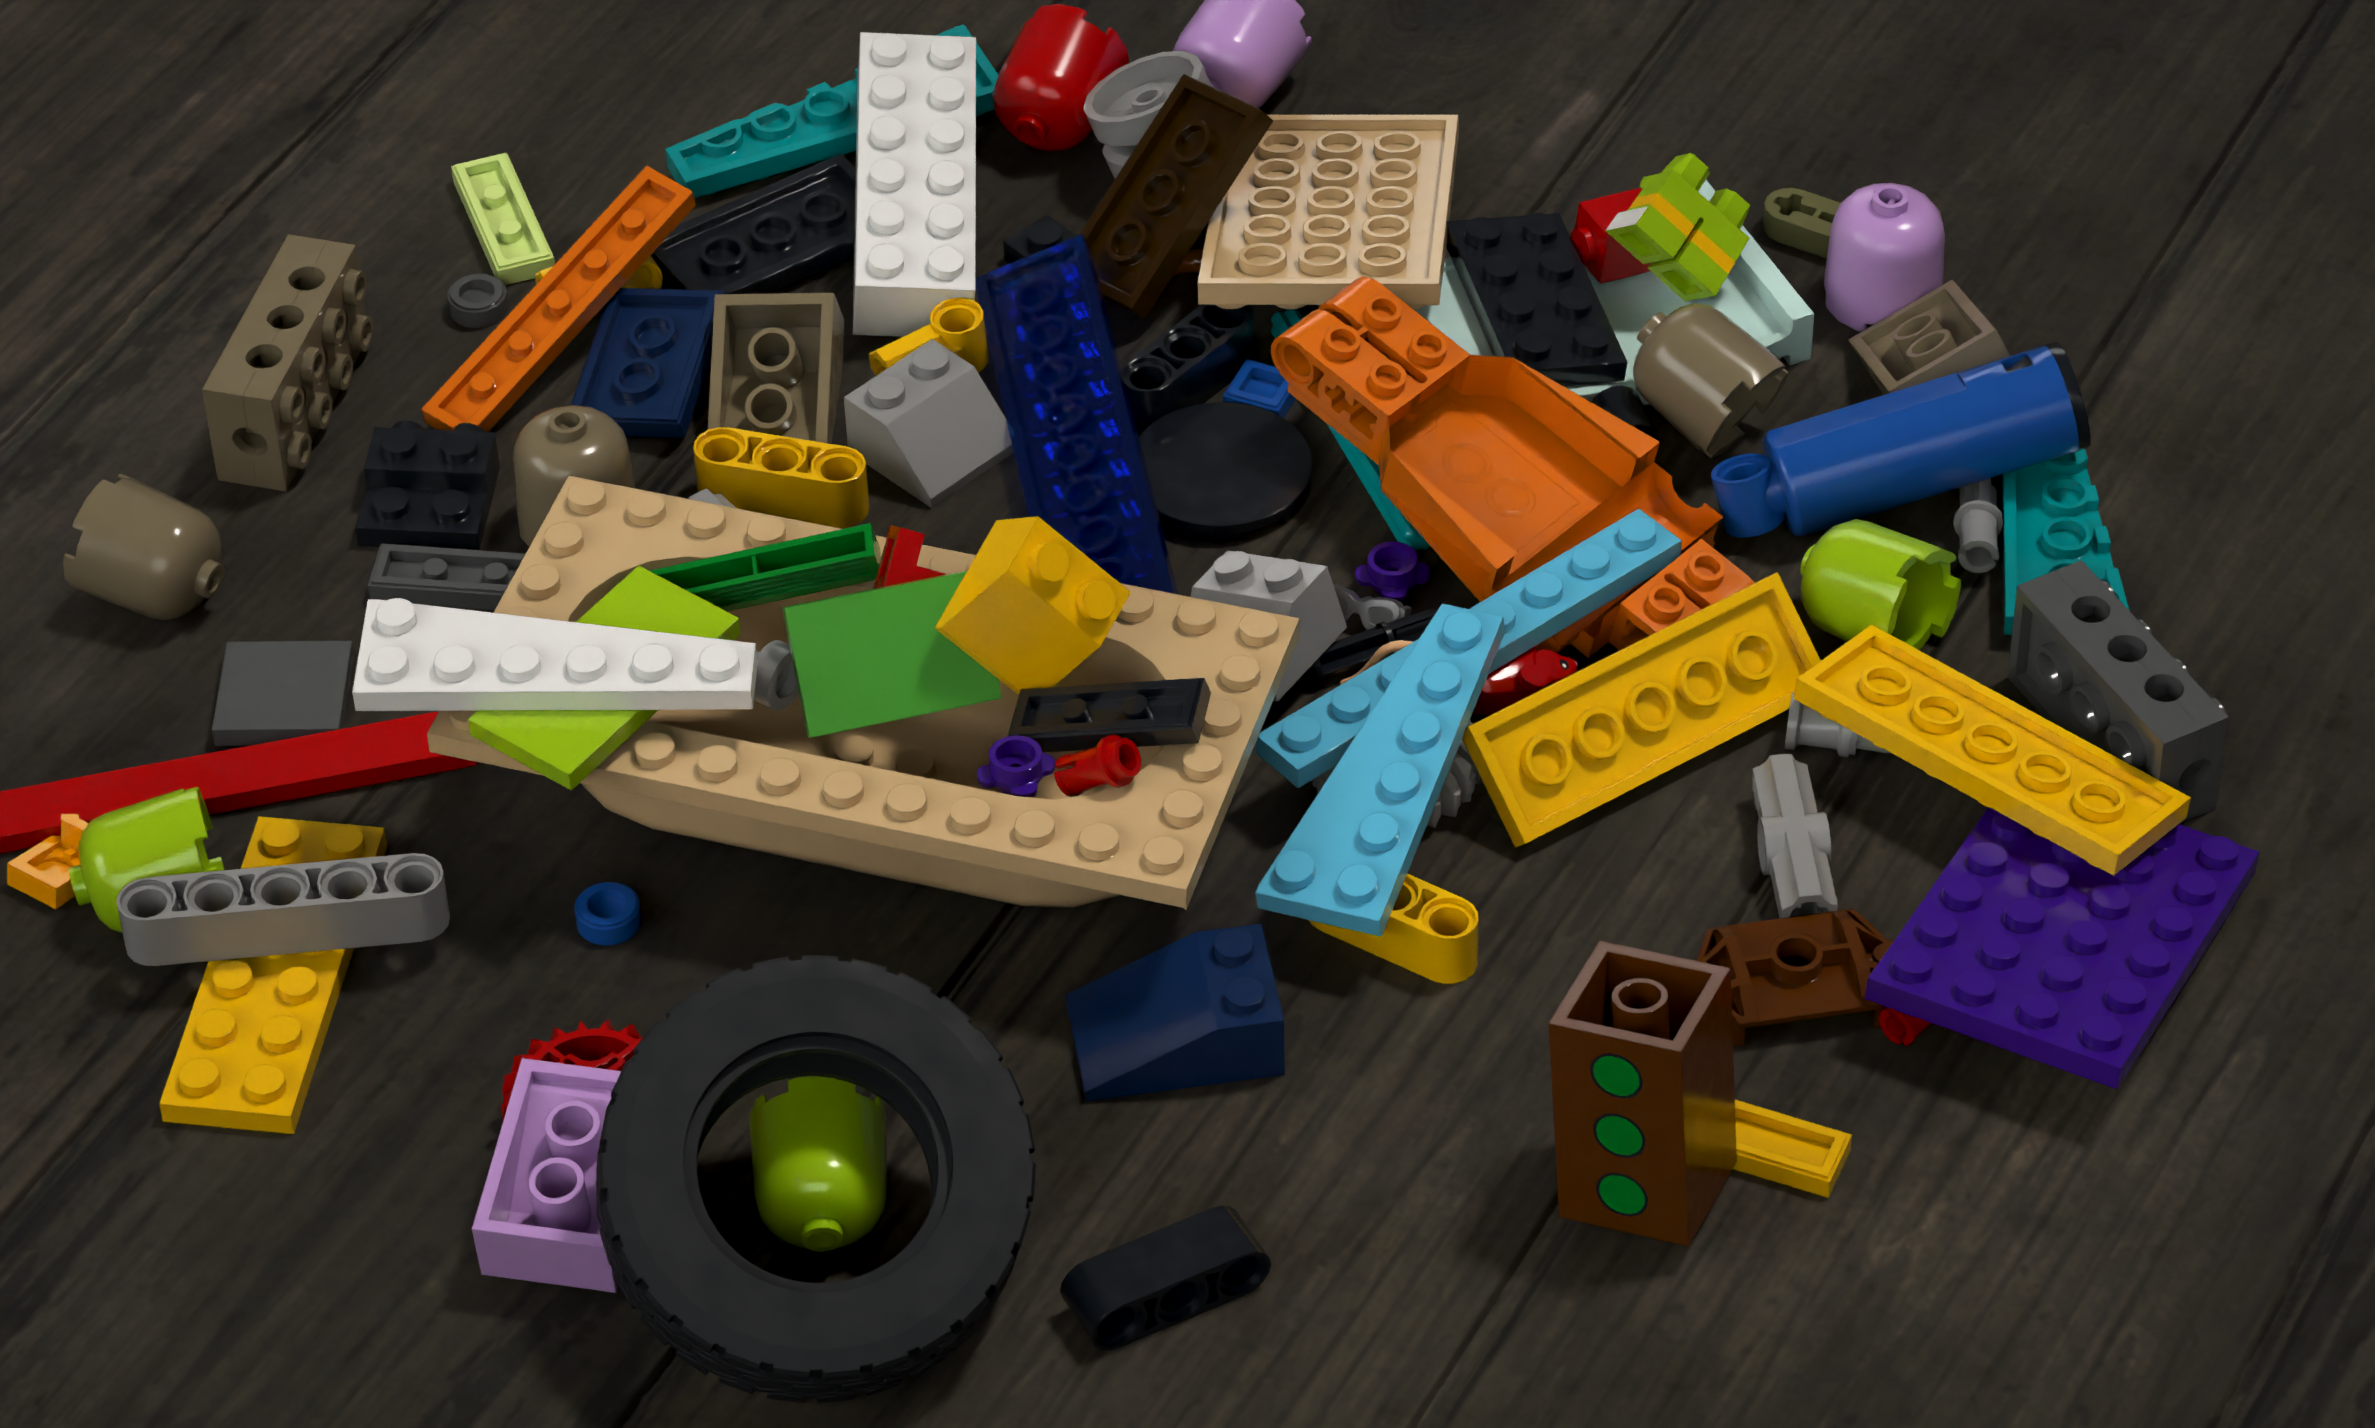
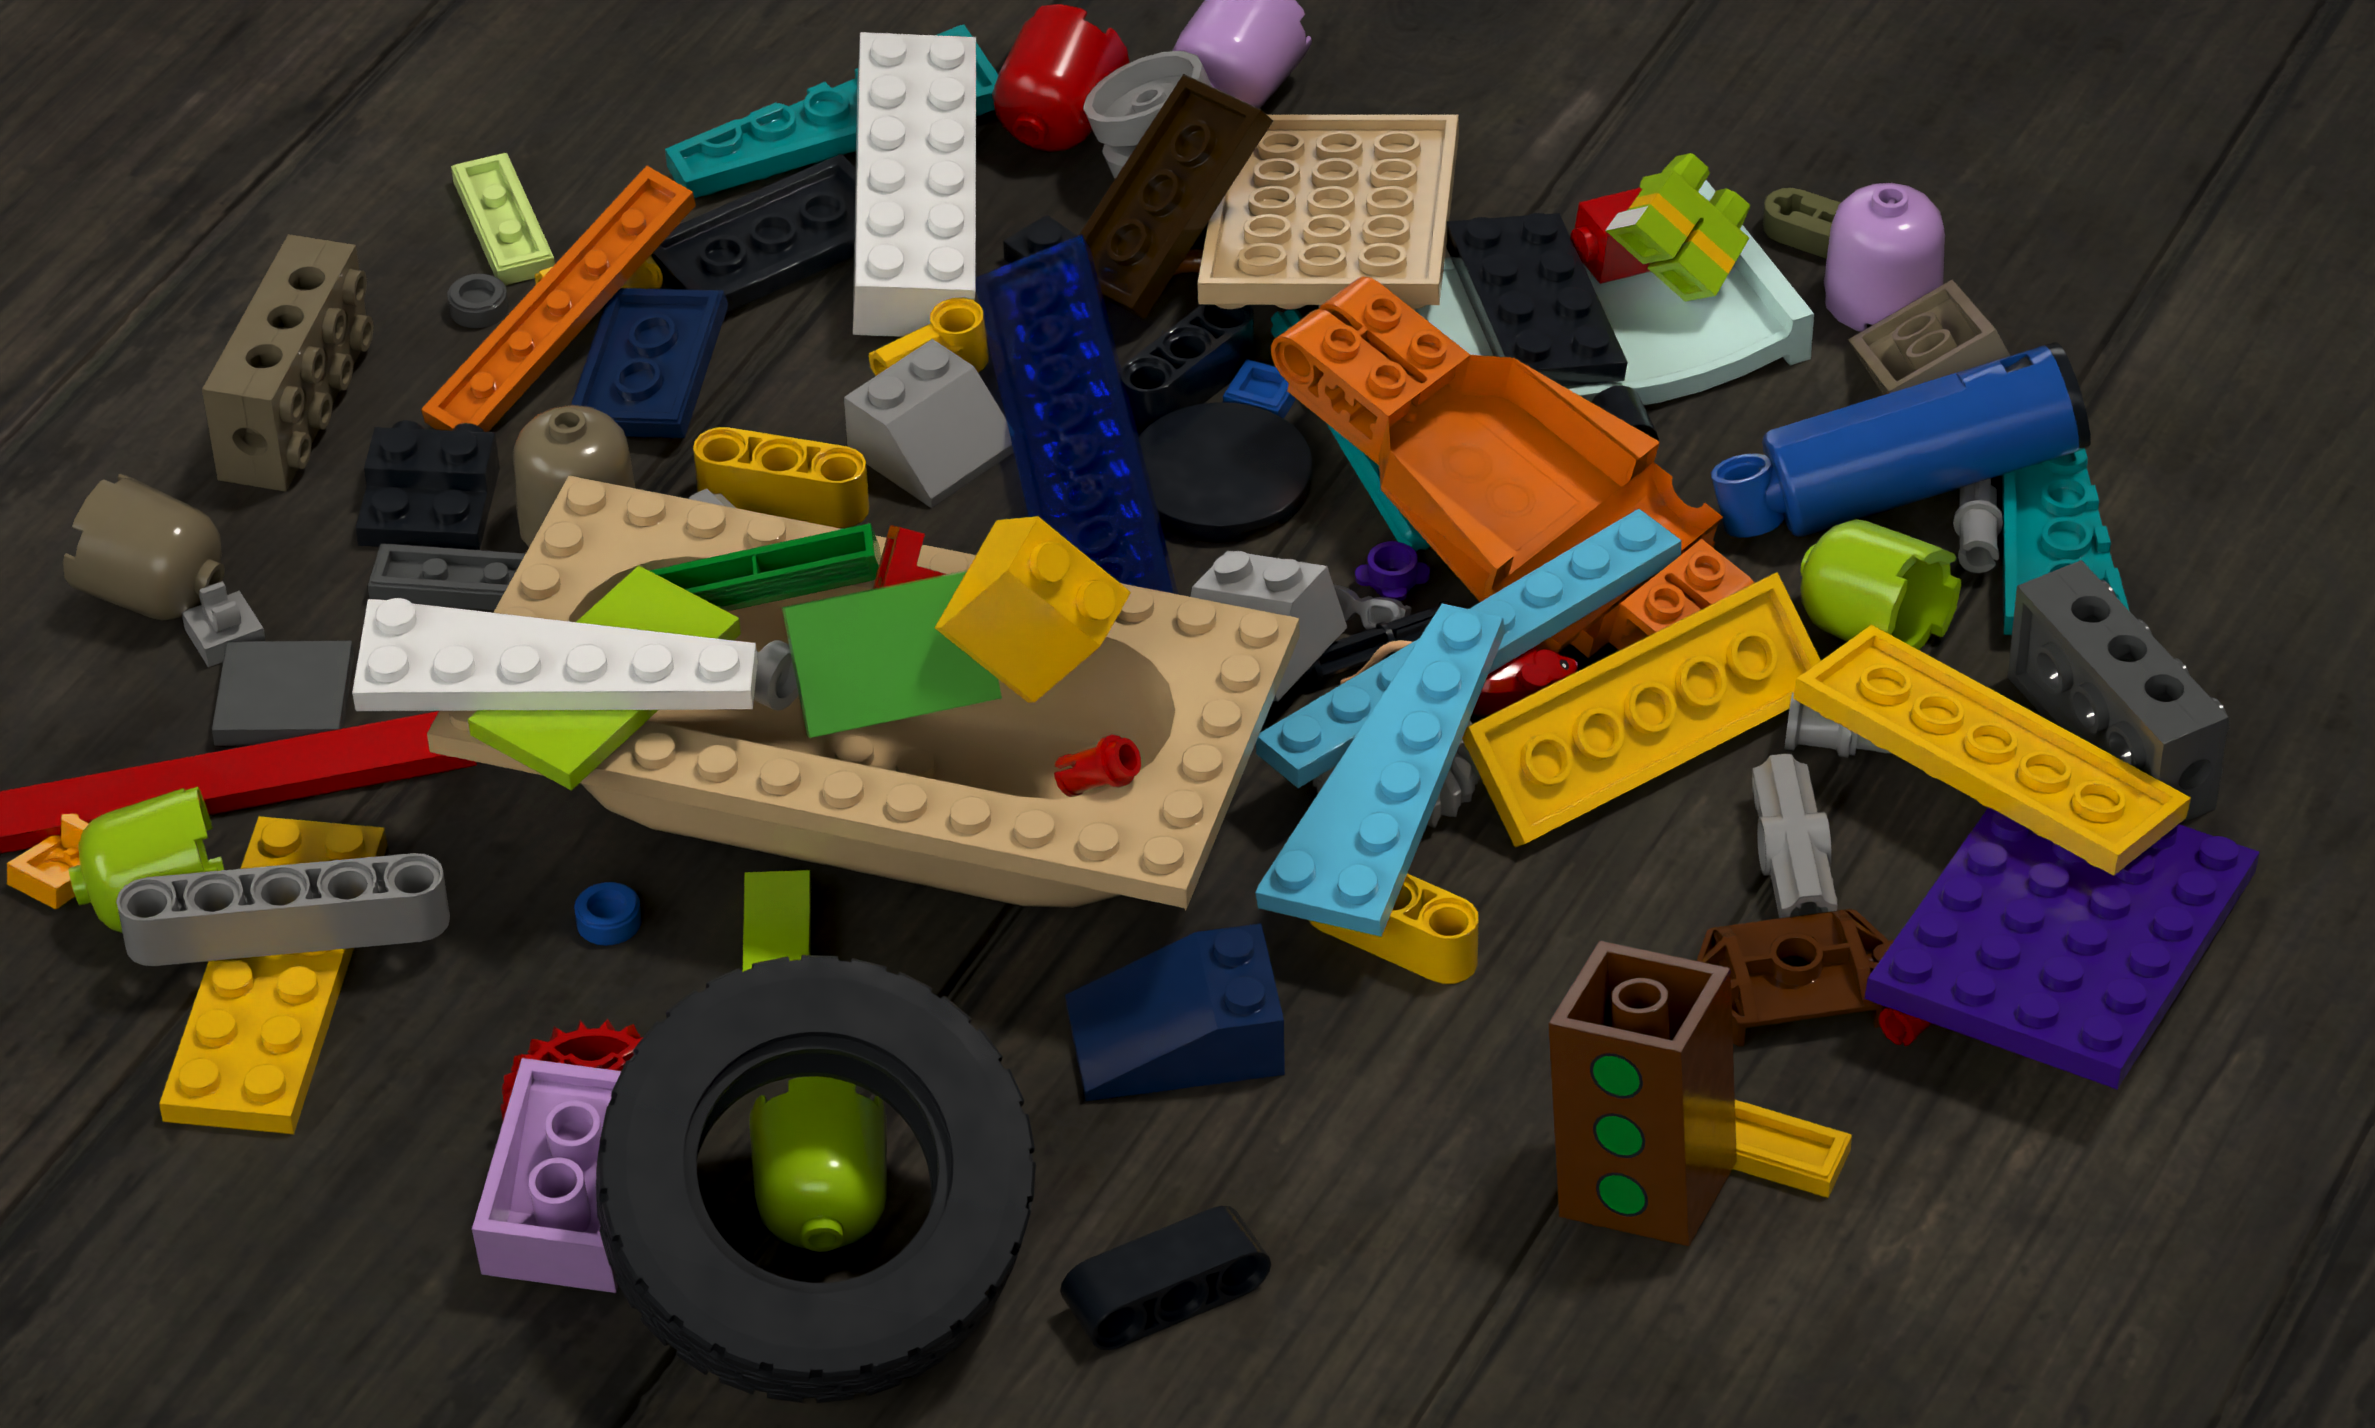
dark tan slope [708,293,844,444] -> none
dark purple plate [977,735,1055,797] -> none
black tile [1008,678,1211,753] -> none
dark tan cylinder [1633,303,1789,459] -> none
none -> light grey tile [182,581,266,668]
none -> lime tile [743,870,811,972]

